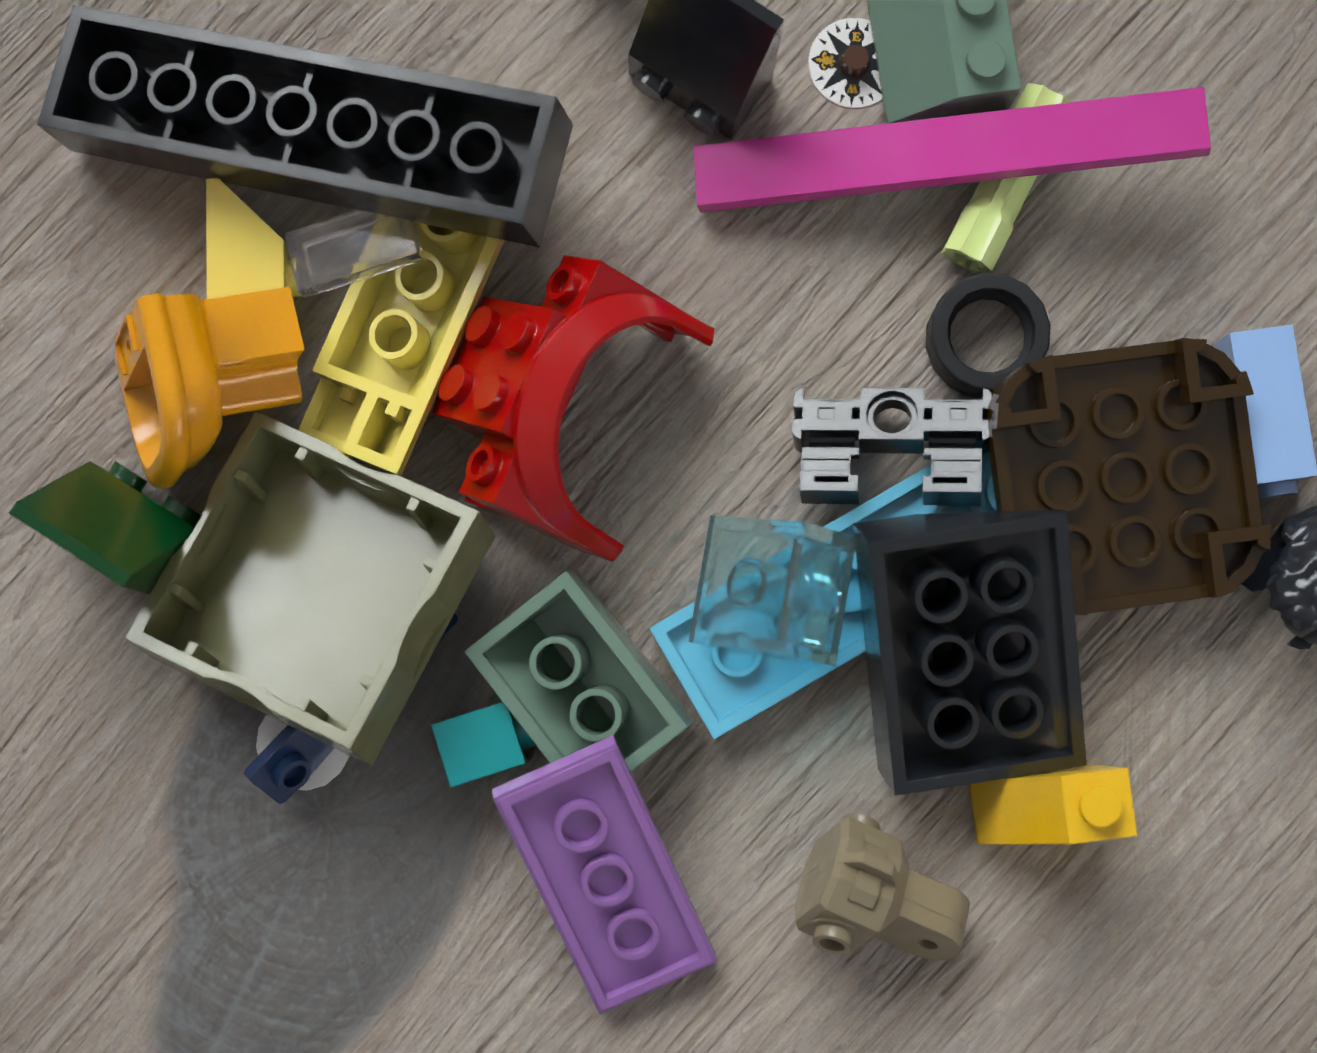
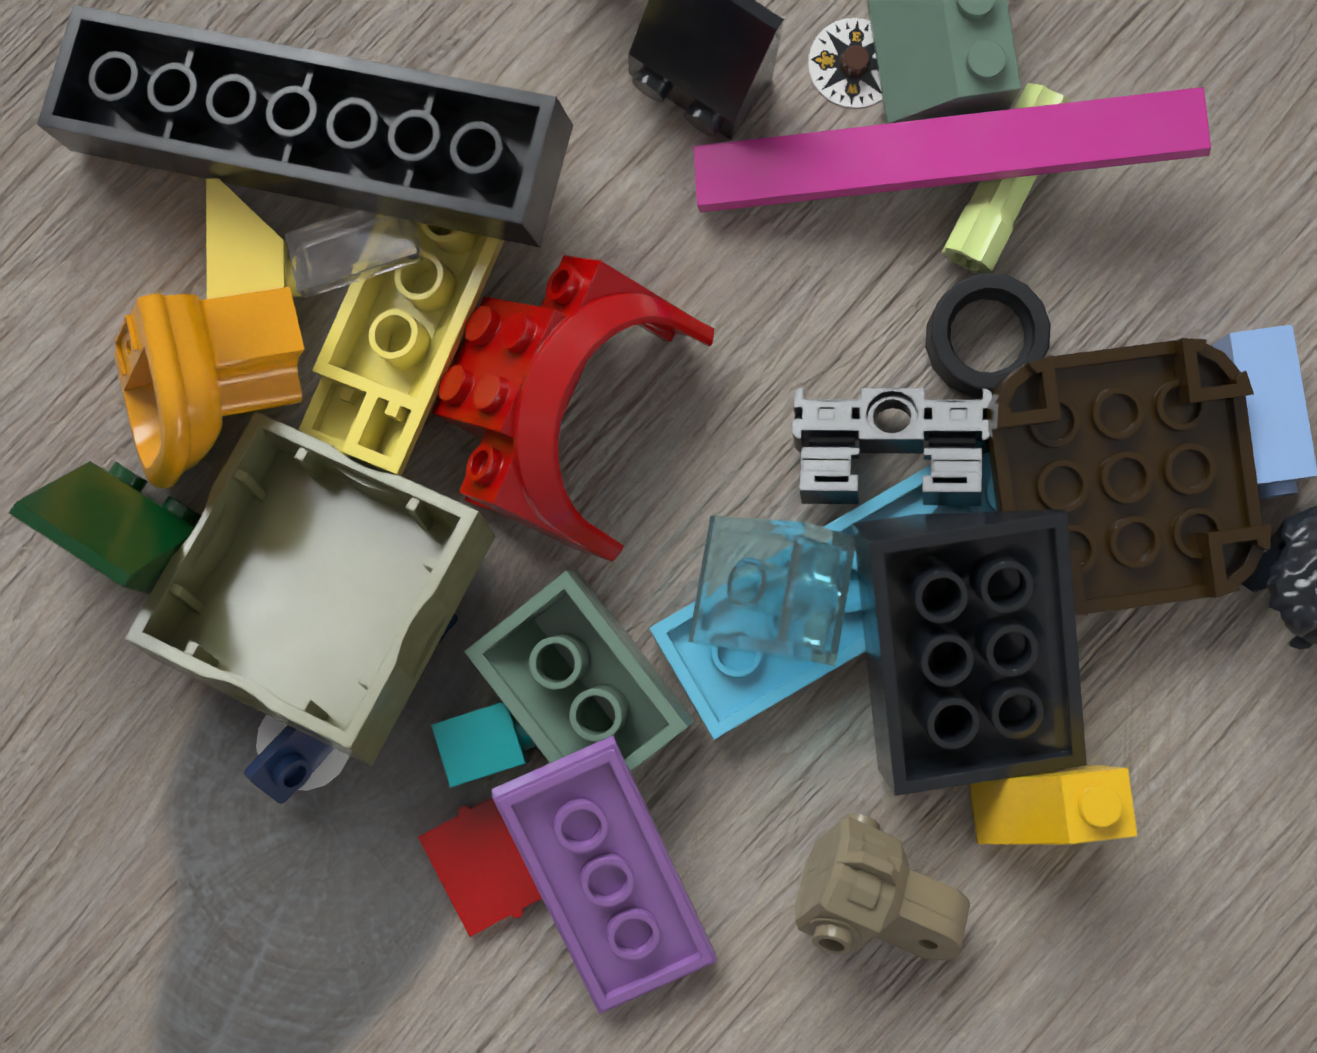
none -> red piece [418,797,542,937]

